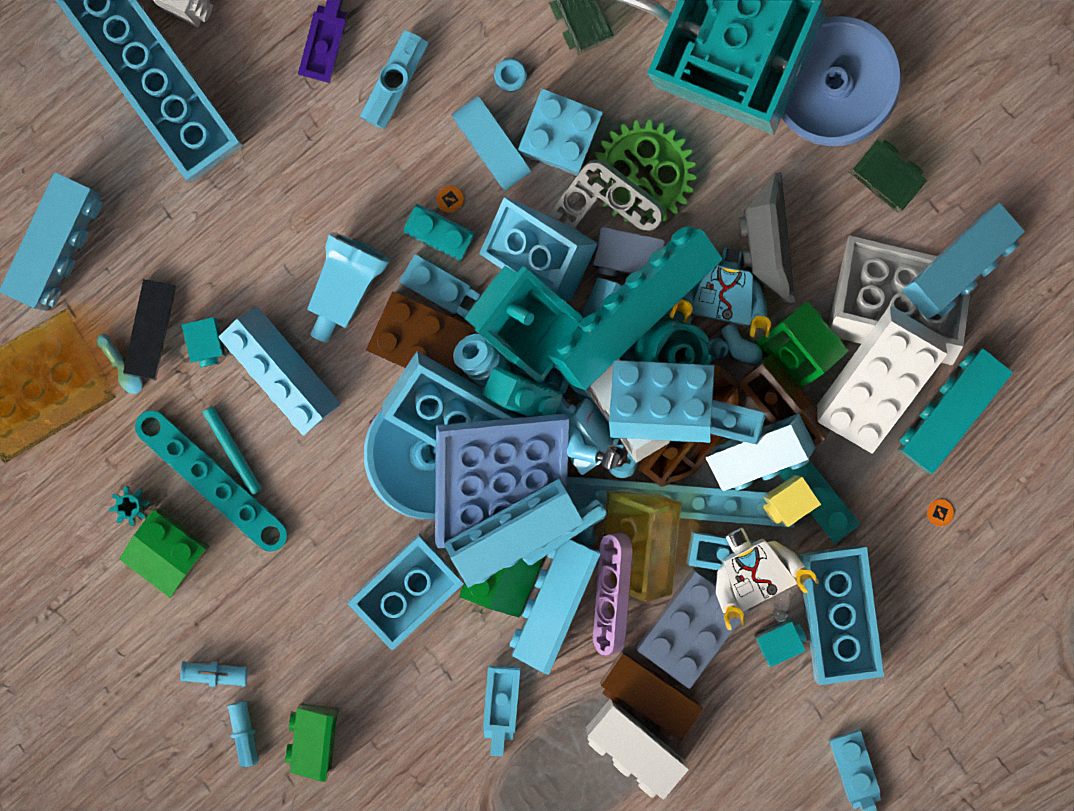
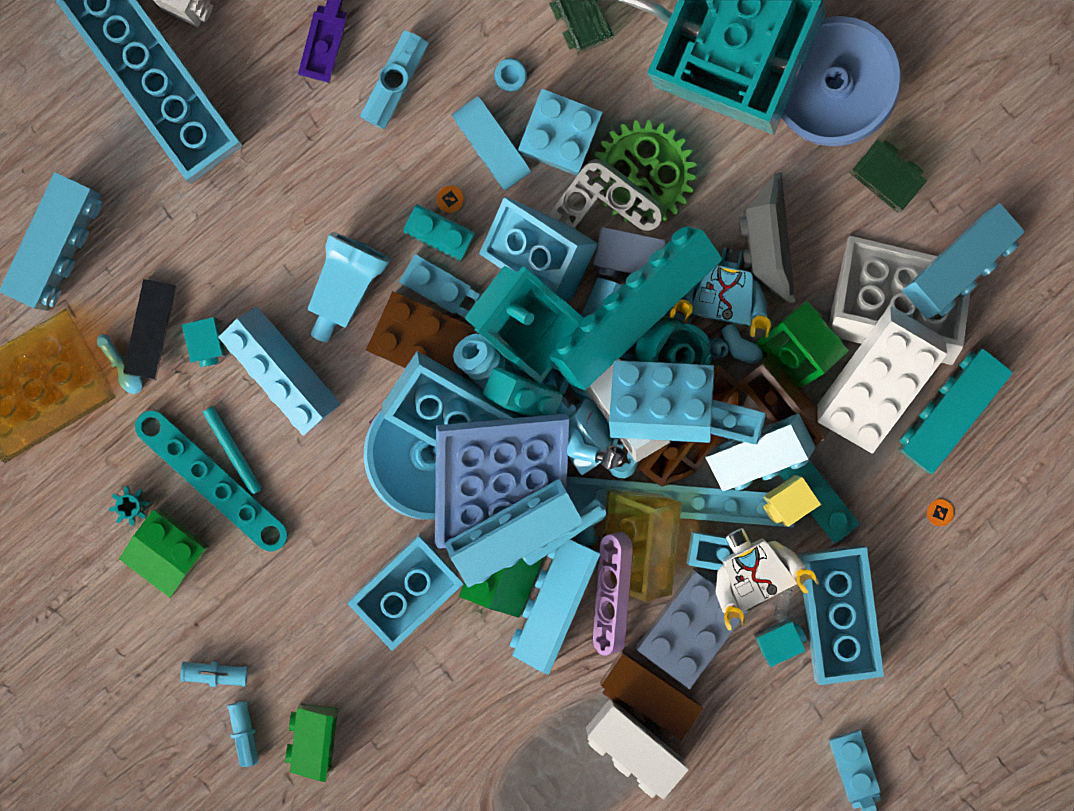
medium azure hinge [483,665,520,757] -> none

